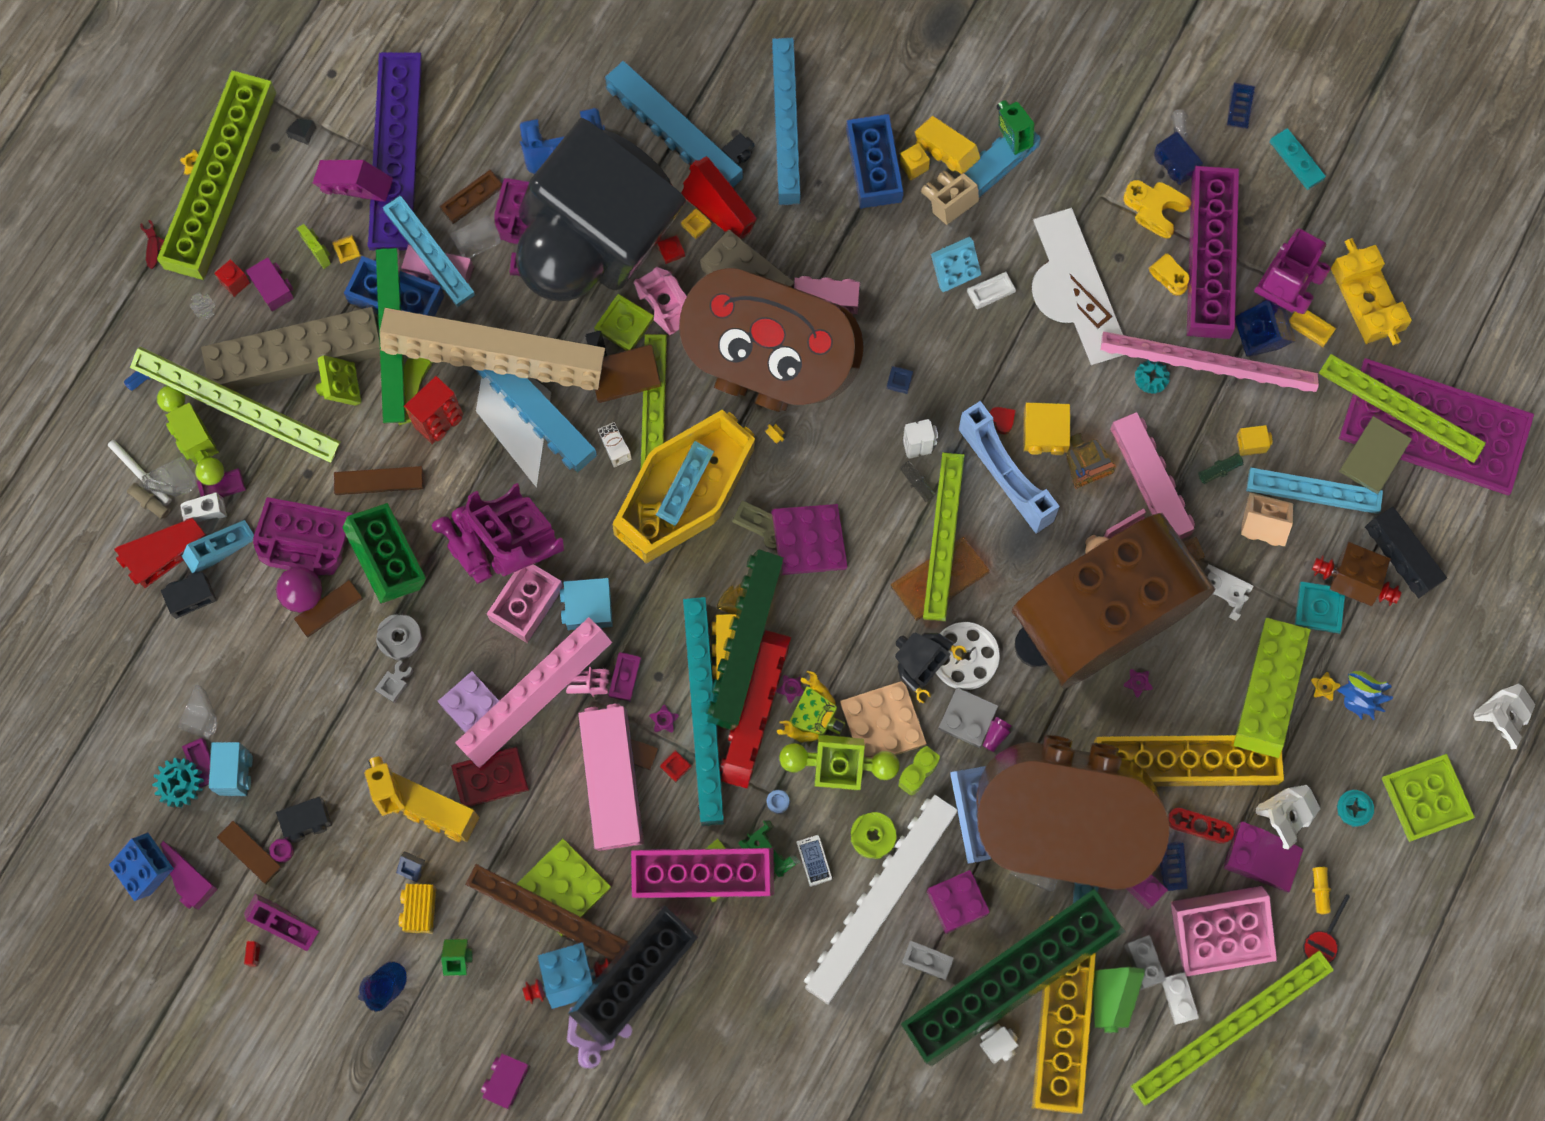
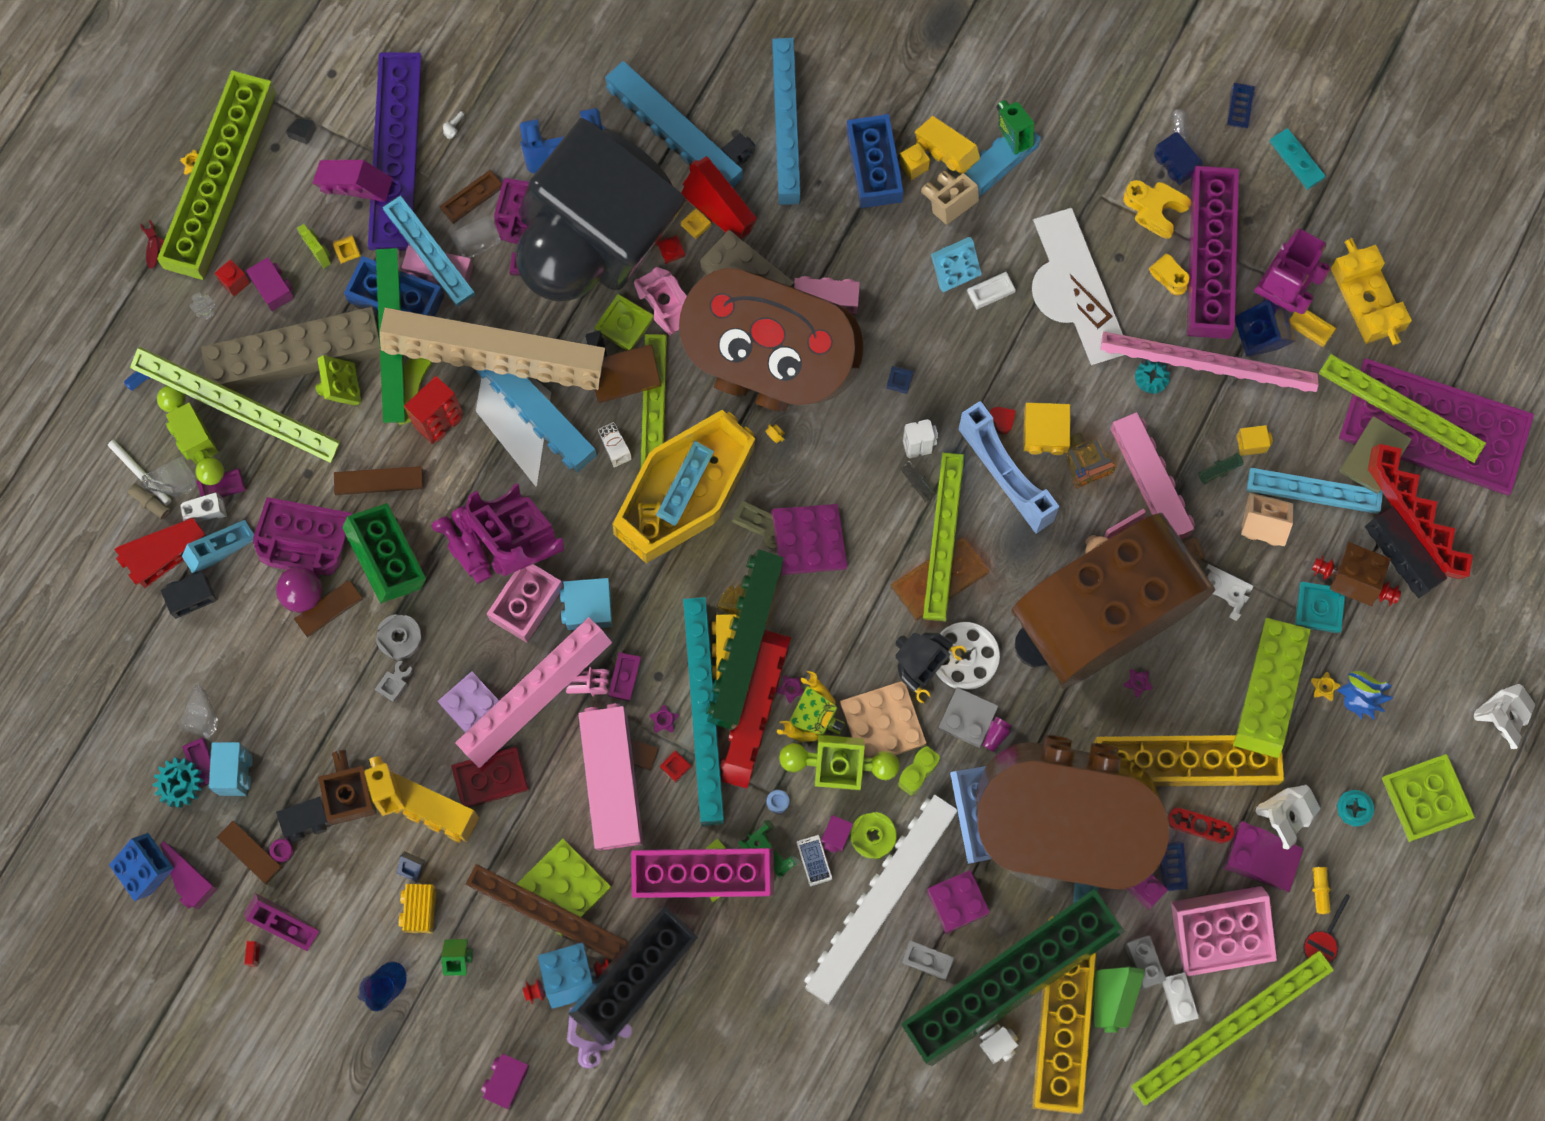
none -> reddish brown brick [318,750,377,825]
none -> white hand [443,111,464,139]
none -> magenta brick [821,815,853,853]
none -> red brick [1368,444,1473,580]

